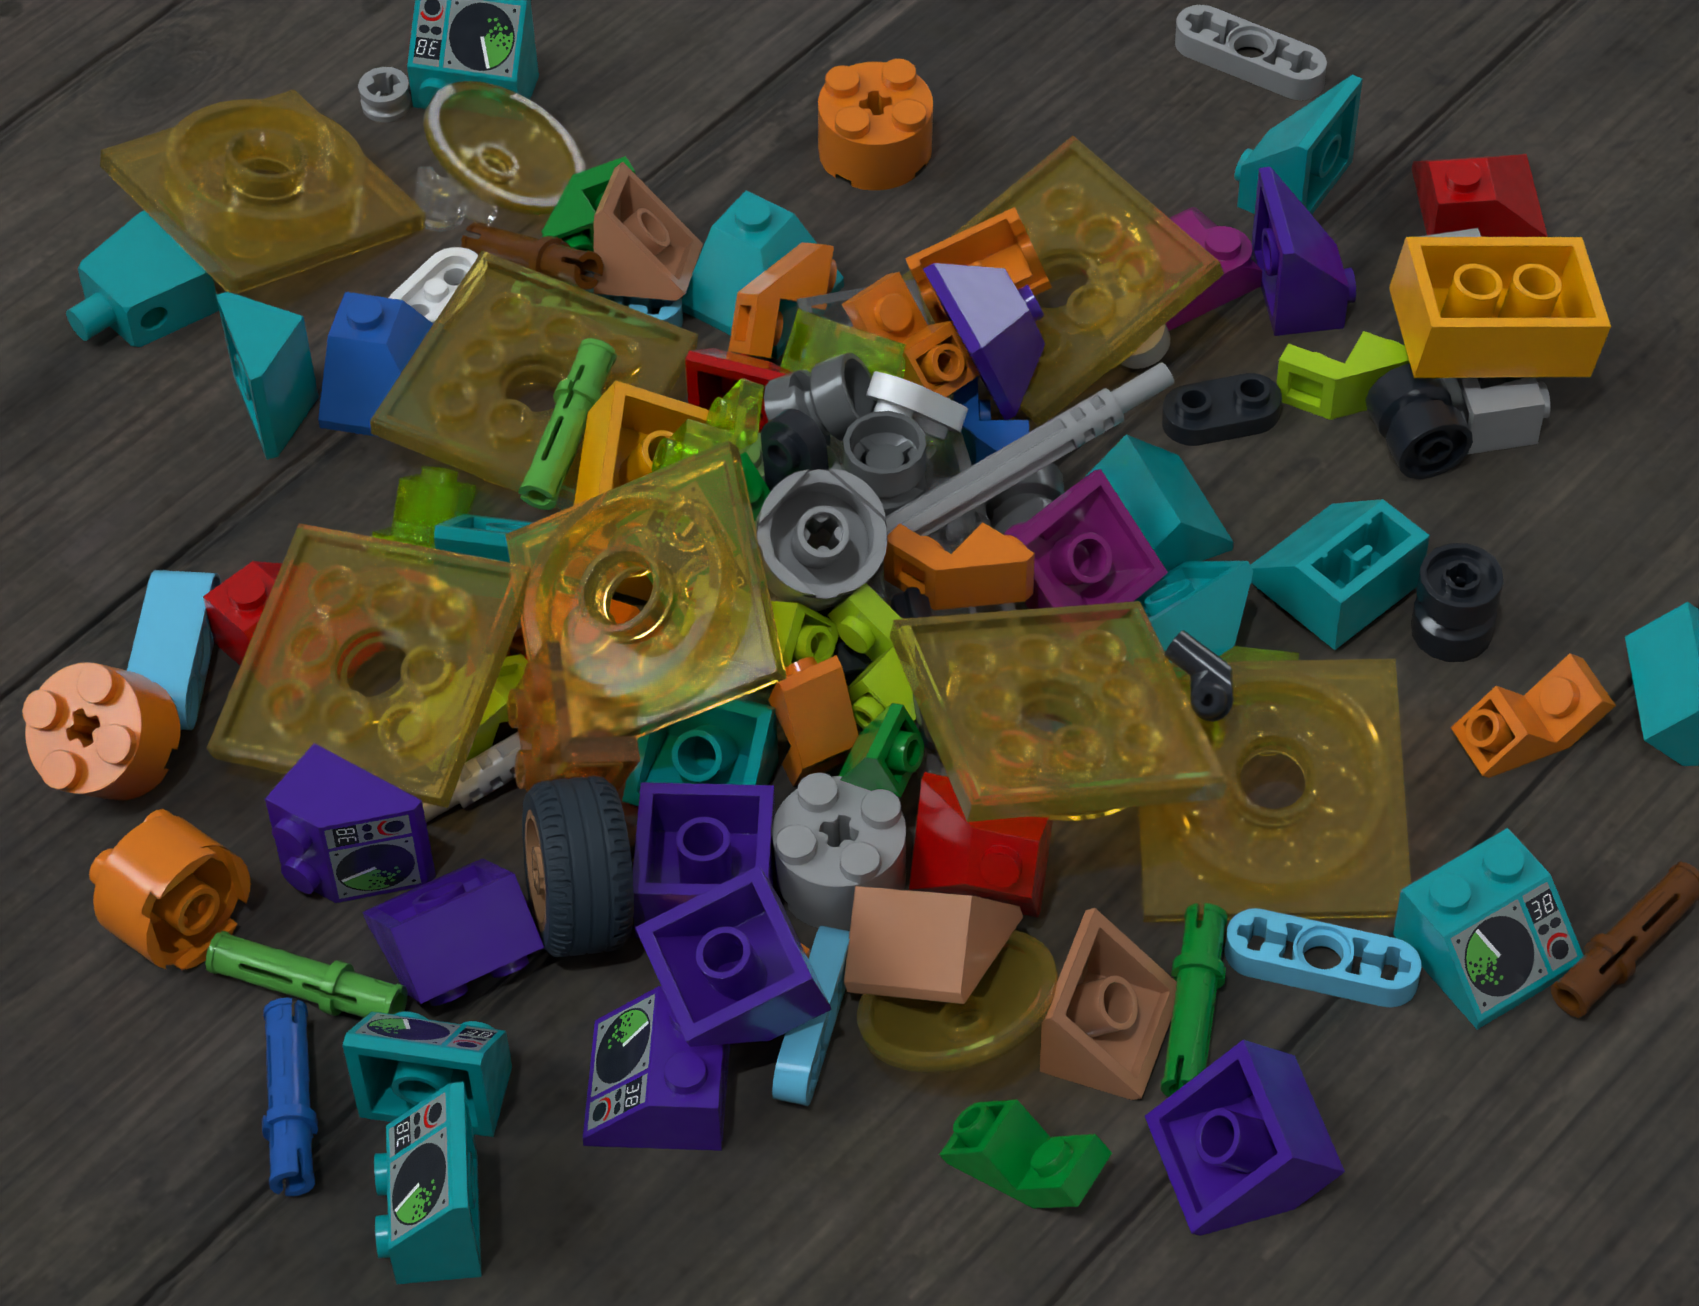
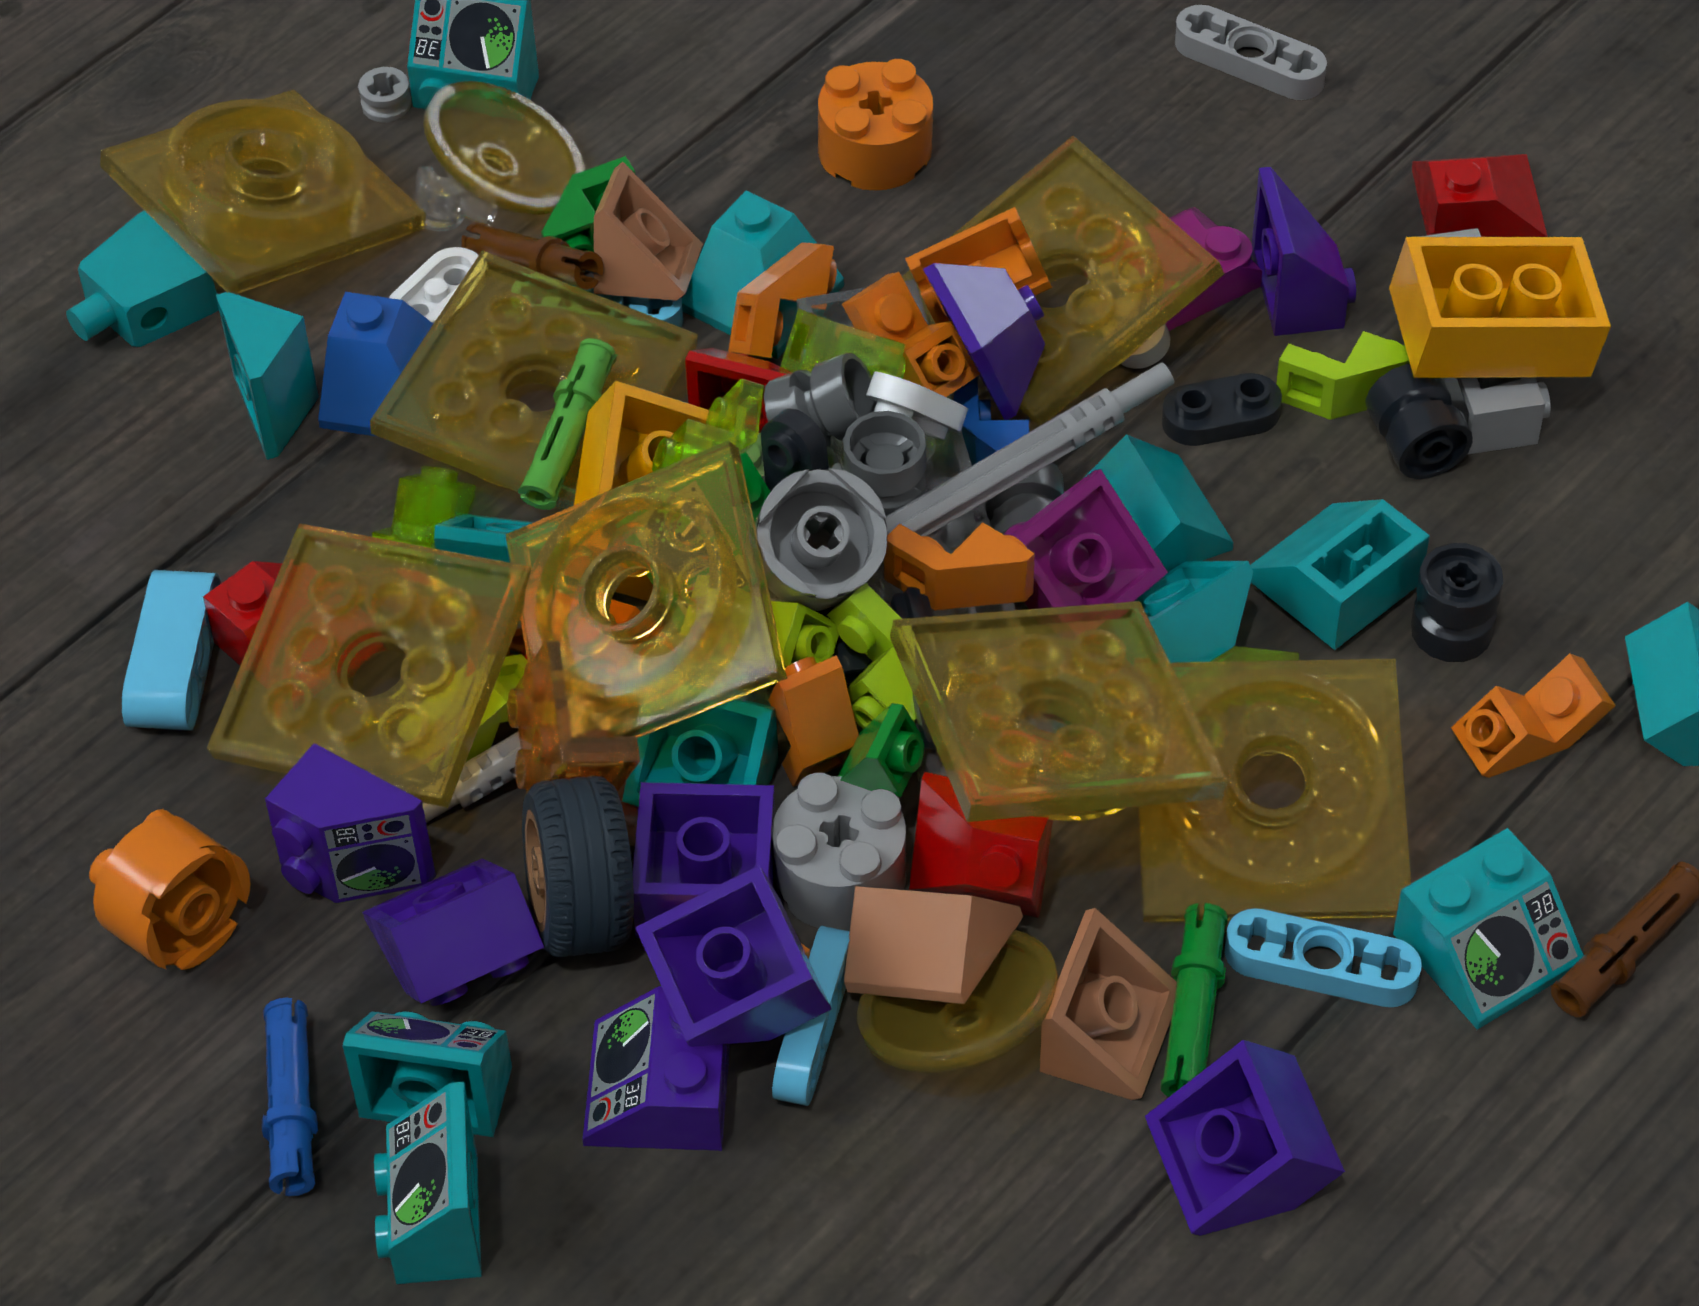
orange brick [22,662,180,801] -> none
bright green pin [205,931,408,1018] -> none
green slope [939,1099,1112,1208] -> none
black arm [1164,630,1234,722] -> none
teal slope [1234,75,1363,215] -> none

